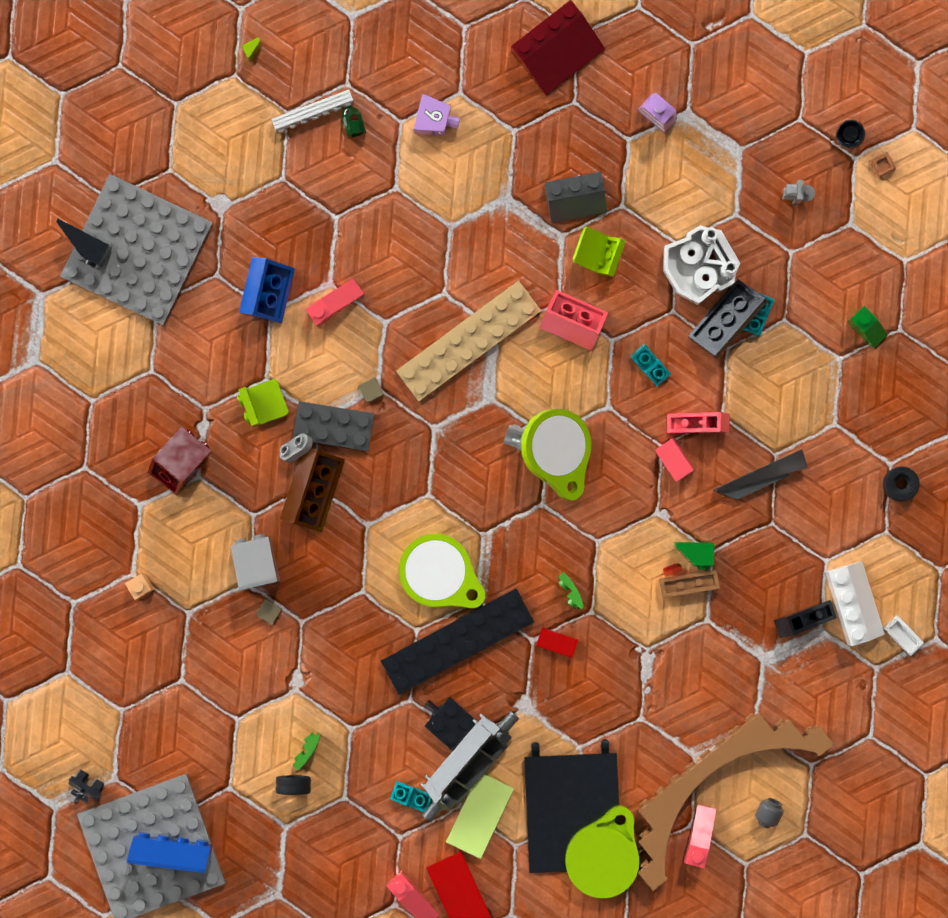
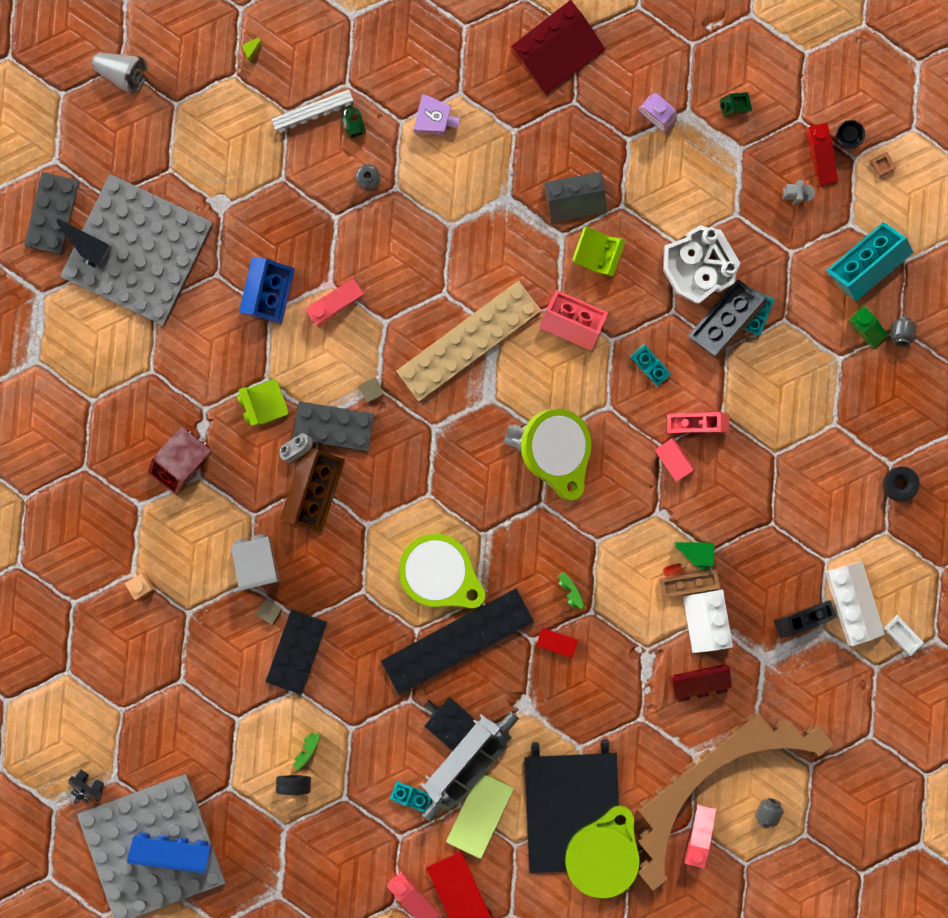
dark grey wedge [714,449,807,500] -> none
none -> dark grey plate [24,172,80,255]
none -> light grey cone [92,52,147,94]
none -> black plate [265,609,327,695]
none -> dark grey head [356,164,381,191]
none -> dark red slope [669,664,732,702]
none -> white slope [683,590,733,653]
none -> dark green bracket [720,92,752,117]
none -> red slope [805,123,838,186]
none -> teal slope [826,222,914,301]
none -> dark grey head [891,317,916,347]

